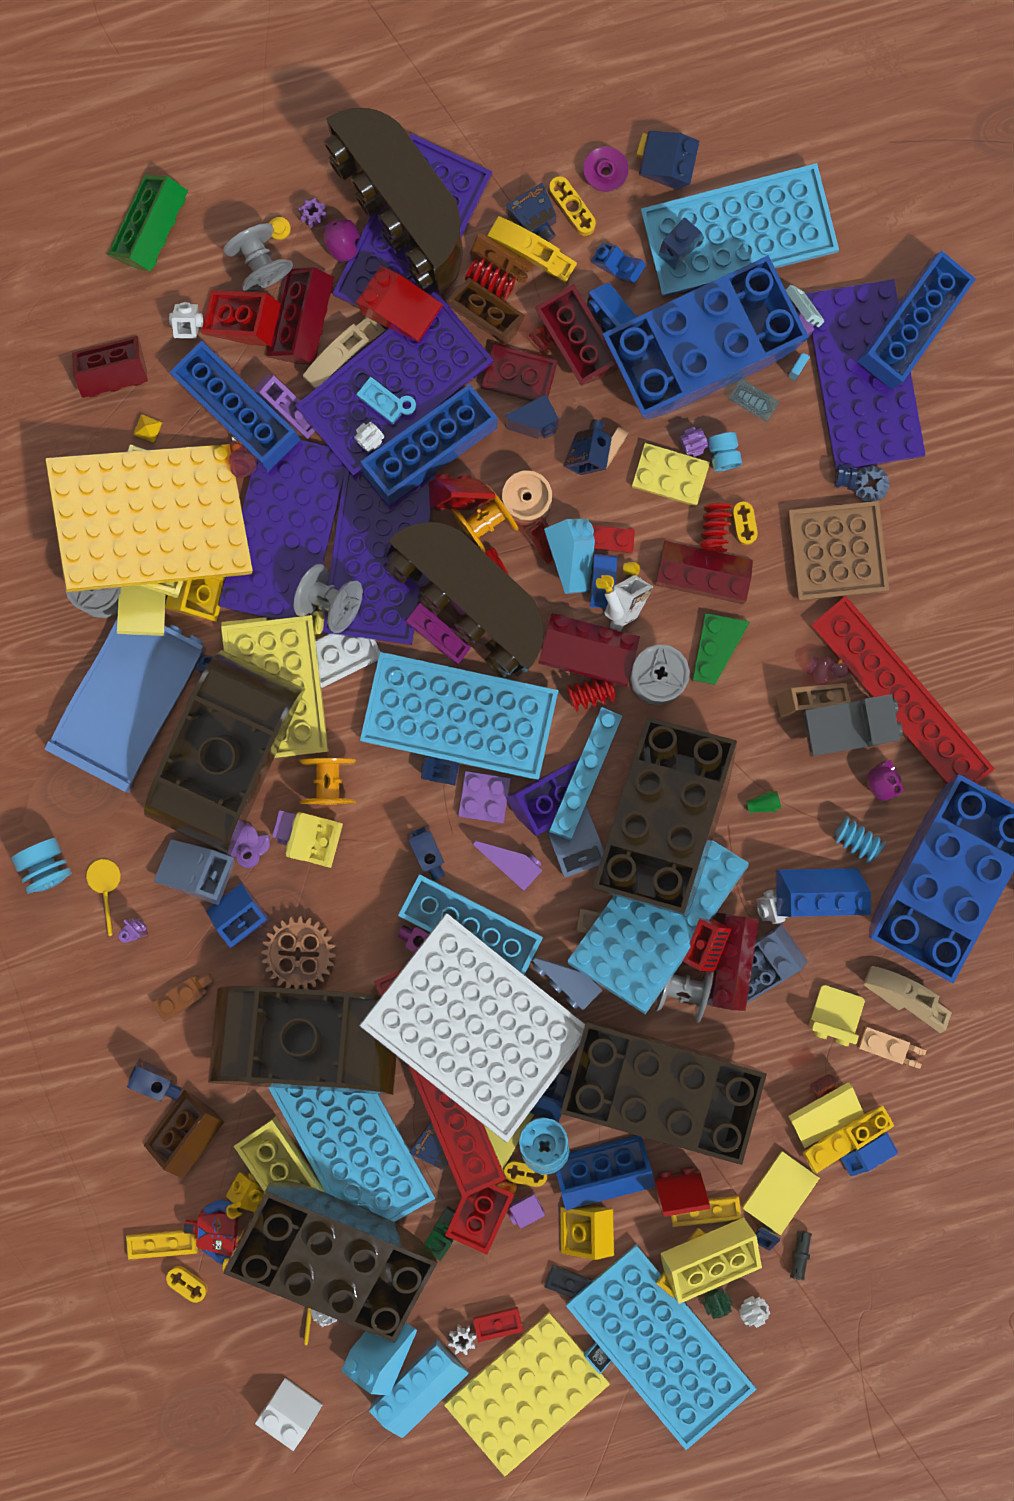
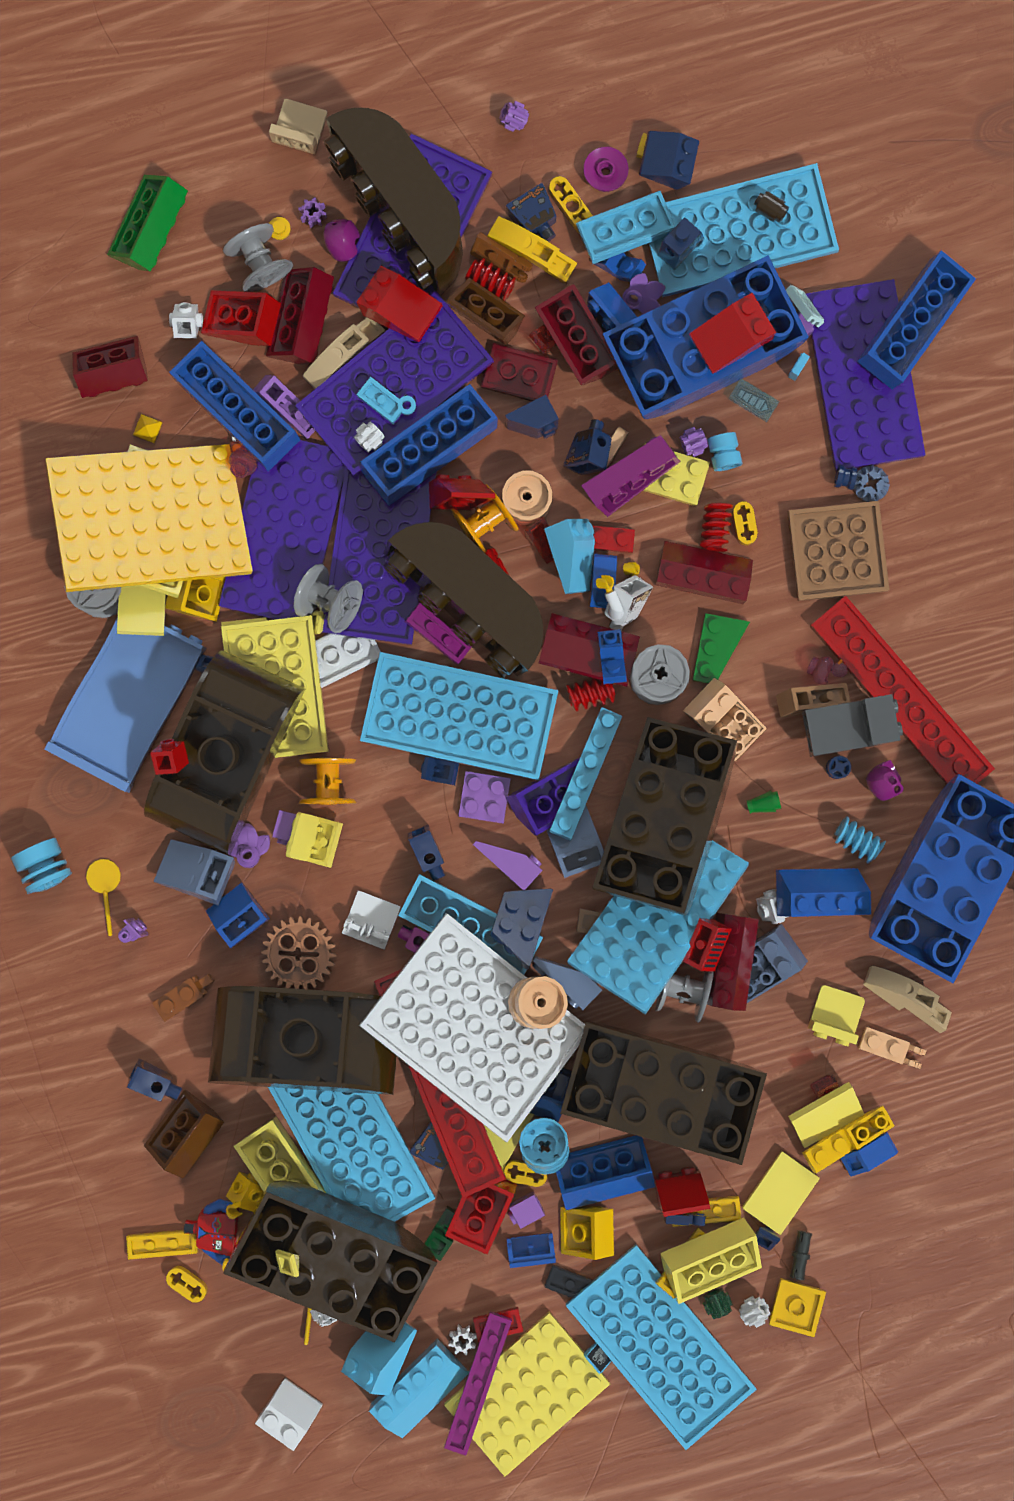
none -> red brick [150,739,189,775]
none -> tan bracket [269,99,327,154]
none -> light yellow slope [275,1249,299,1277]
none -> white hinge [342,890,401,950]
none -> magenta plate [444,1311,512,1456]
none -> dark blue wing [490,889,553,970]
none -> medium lavender gear [499,101,529,131]
none -> blue hinge [507,1233,556,1268]
none -> light nougat wheel [508,976,568,1029]
none -> medium azure tile [576,191,676,264]
none -> magenta wedge [581,435,681,517]
none -> blue slope [598,629,627,684]
none -> medium lavender plate [622,273,666,314]
none -> dark blue plate [664,1213,706,1226]
none -> light nougat slope [683,678,767,761]
none -> red slope [689,293,776,374]
none -> dark brown brick [754,191,789,223]
none -> yellow plate [768,1278,826,1337]
none -> dark blue wheel [825,756,851,779]

